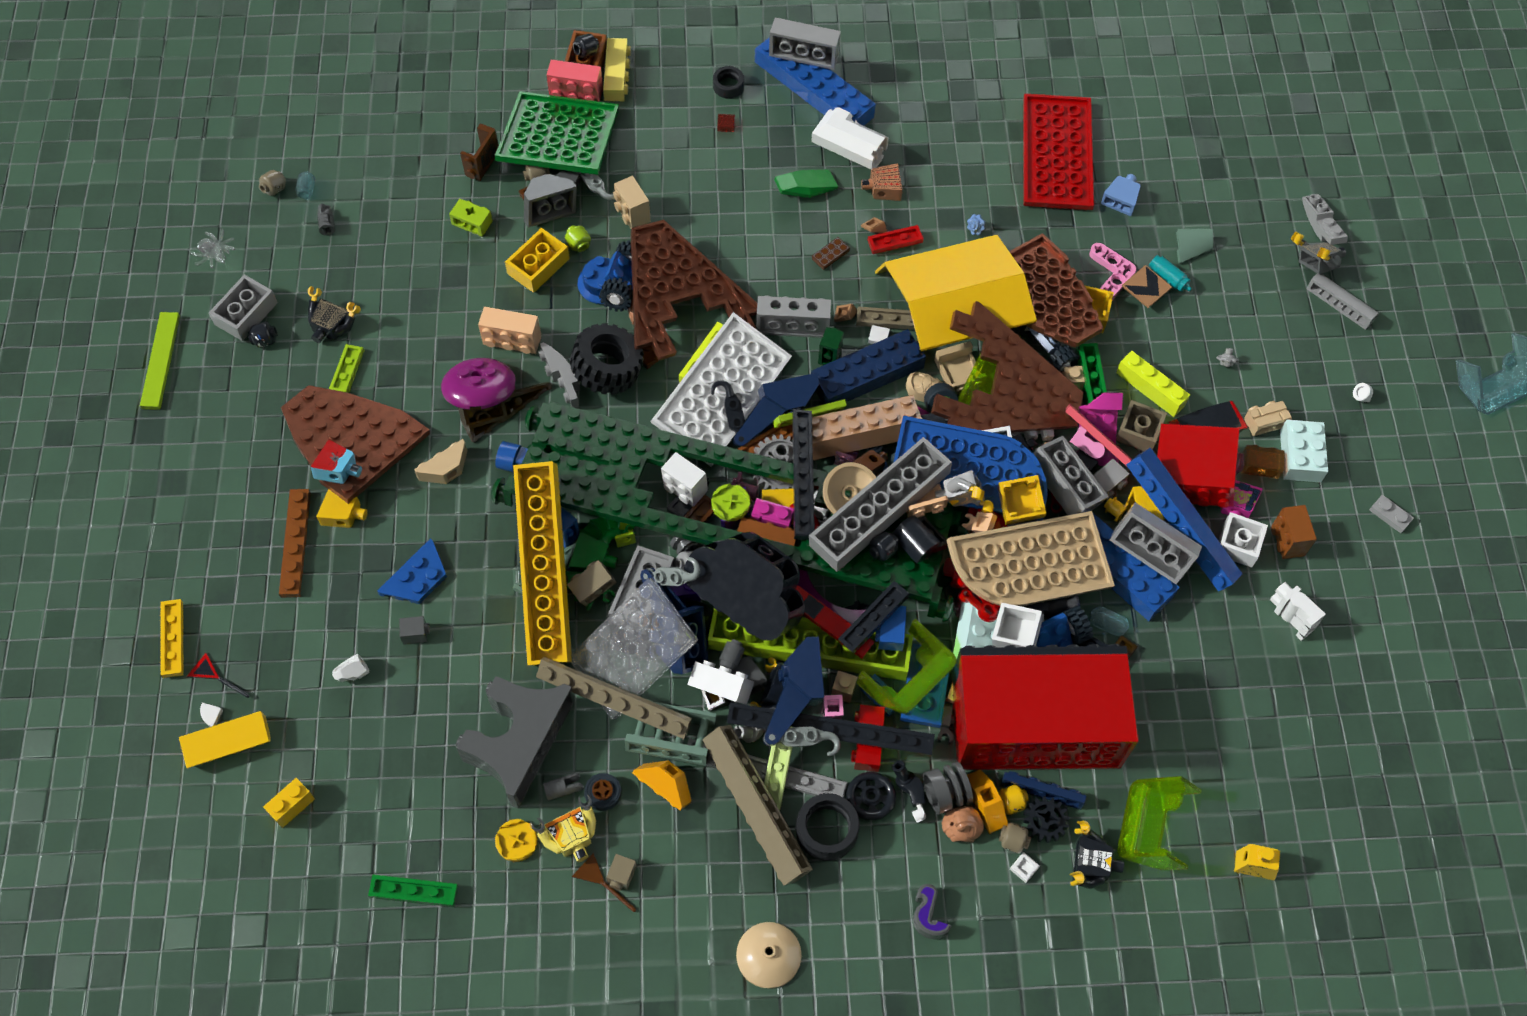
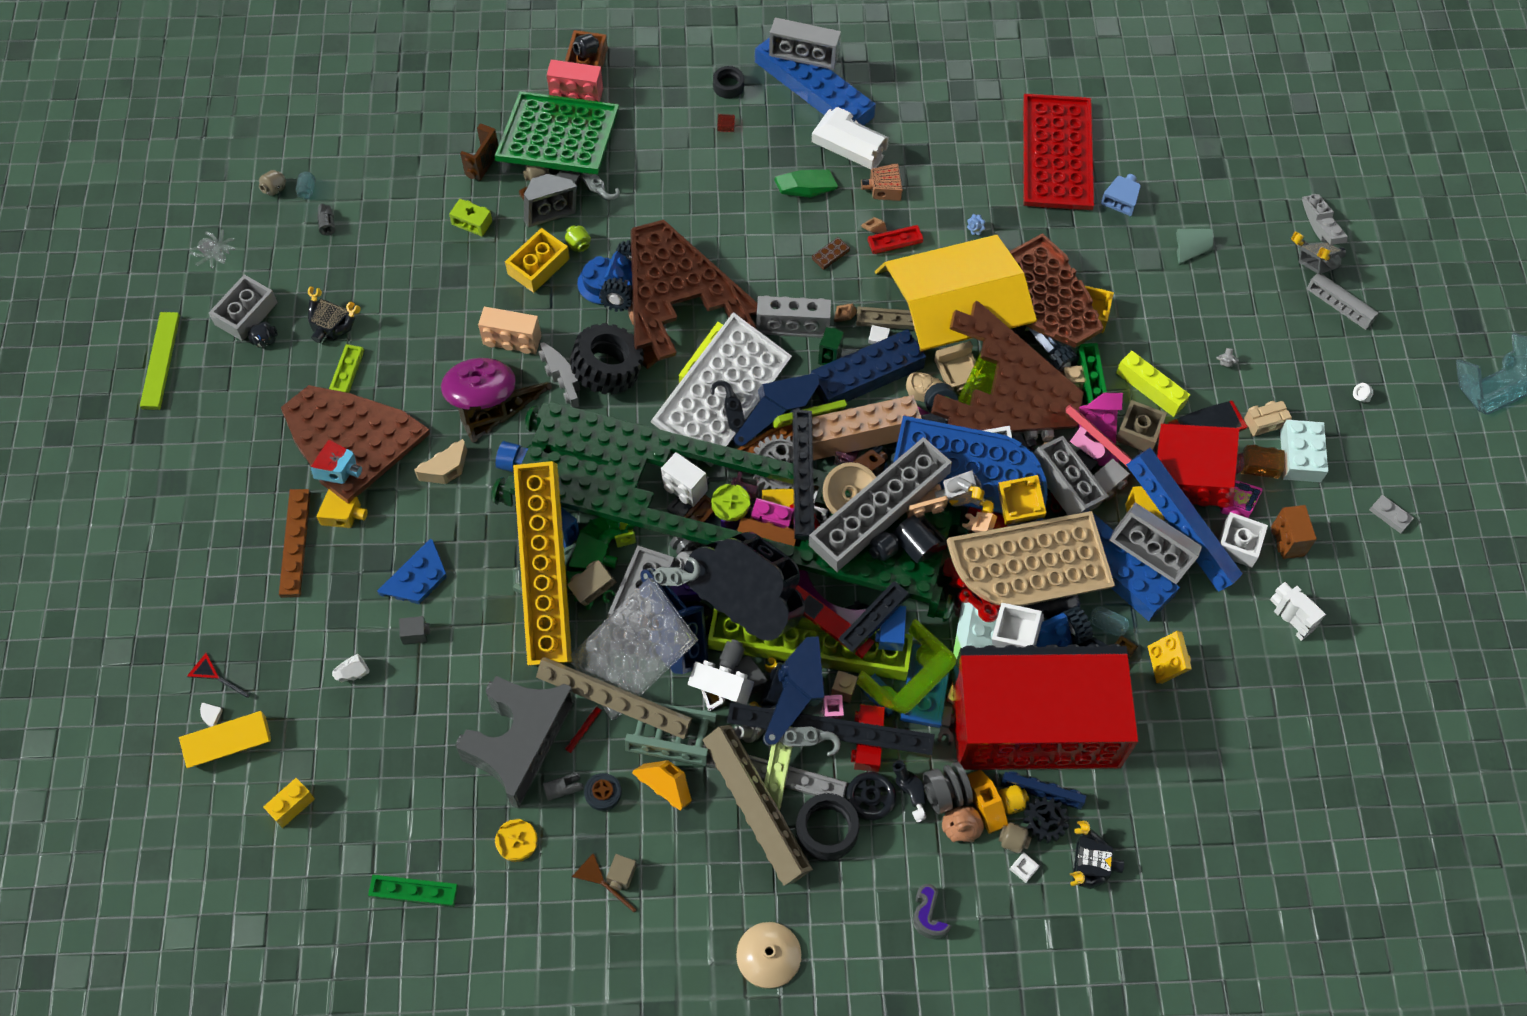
yellow plate [161,599,184,678] -> none
torso [530,794,596,862] -> none
light yellow brick [603,38,631,102] -> none
tan brick [613,176,651,229] -> none
bright pink beam [1089,243,1136,300] -> none
yellow brick [1104,497,1129,522] -> none
clear neon green windscreen [1117,776,1202,870] -> none
medium nougat piece [1122,265,1172,308] -> none
teal piece [1149,255,1192,292] -> none
yellow torso [1234,844,1280,880] -> none
none -> red piece [566,706,602,753]
none -> yellow plate [1148,631,1192,684]

